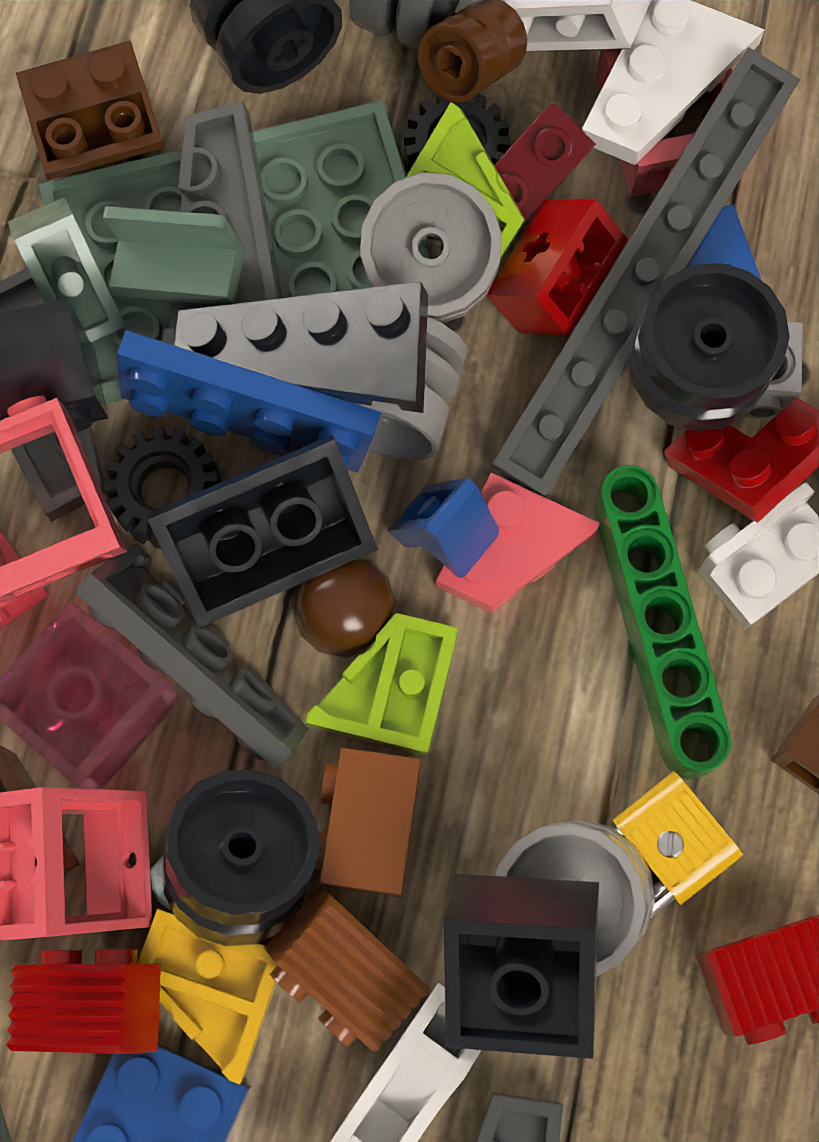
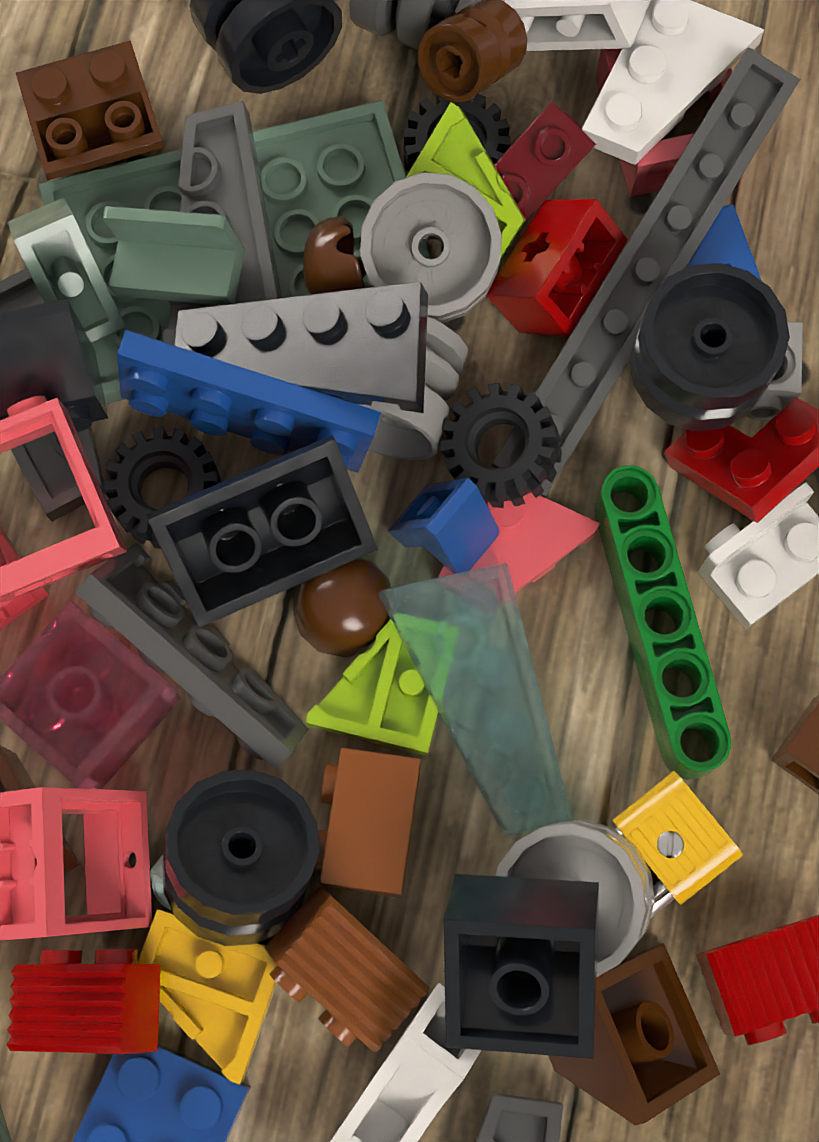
none -> reddish brown hair [302,217,367,295]
none -> clear light blue wing [378,563,572,835]
none -> black tyre [440,383,562,508]
none -> reddish brown slope [548,943,720,1125]

